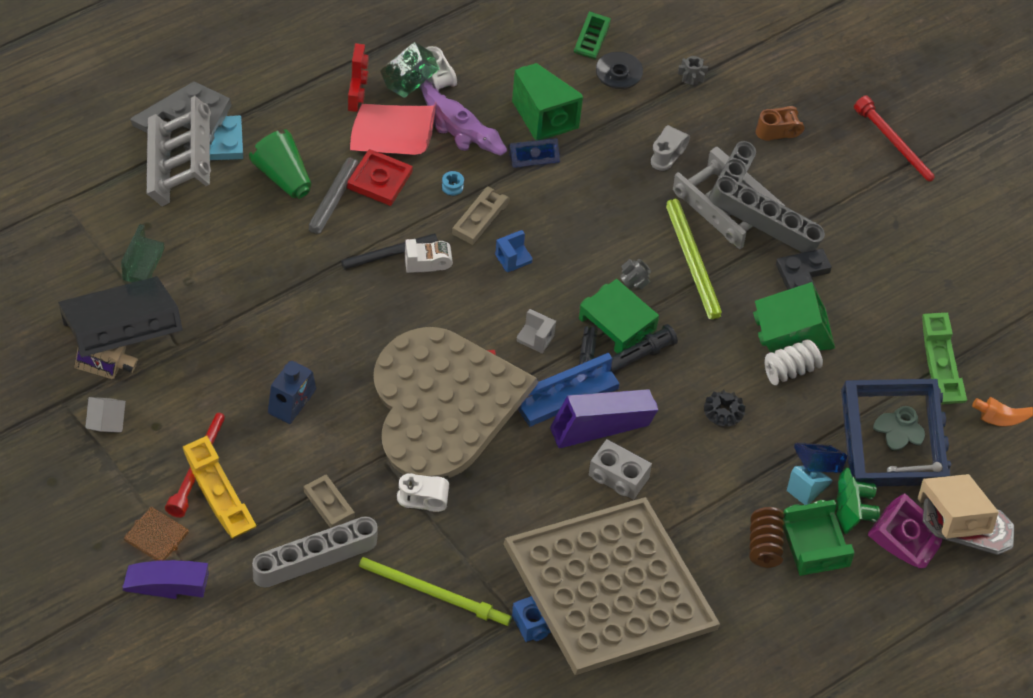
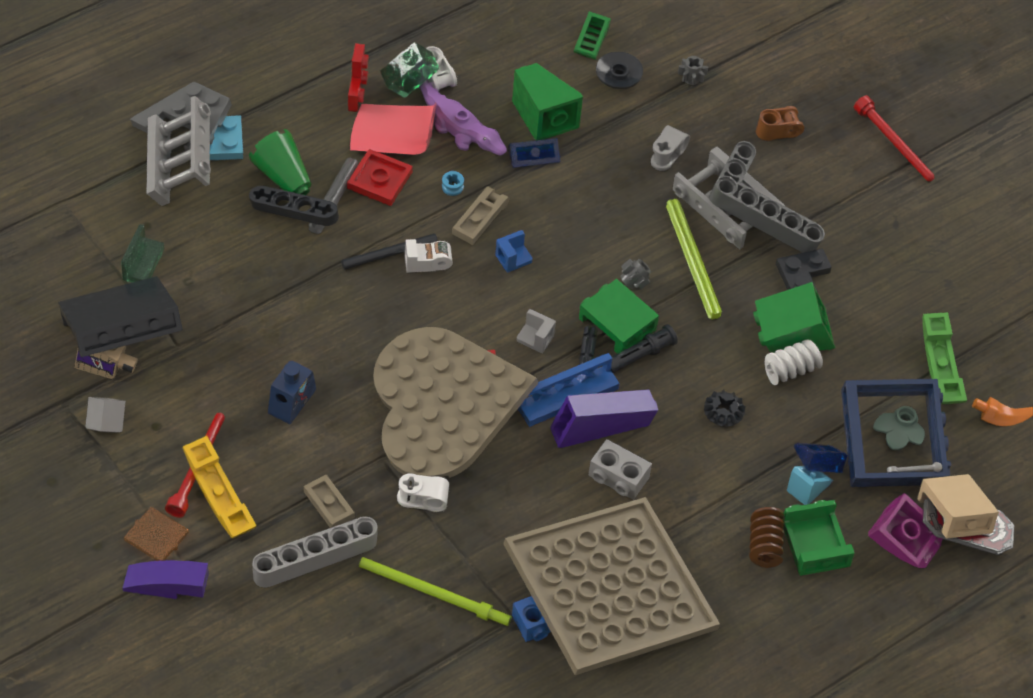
green connector [836,468,880,534] -> none
none -> black beam [249,186,339,226]

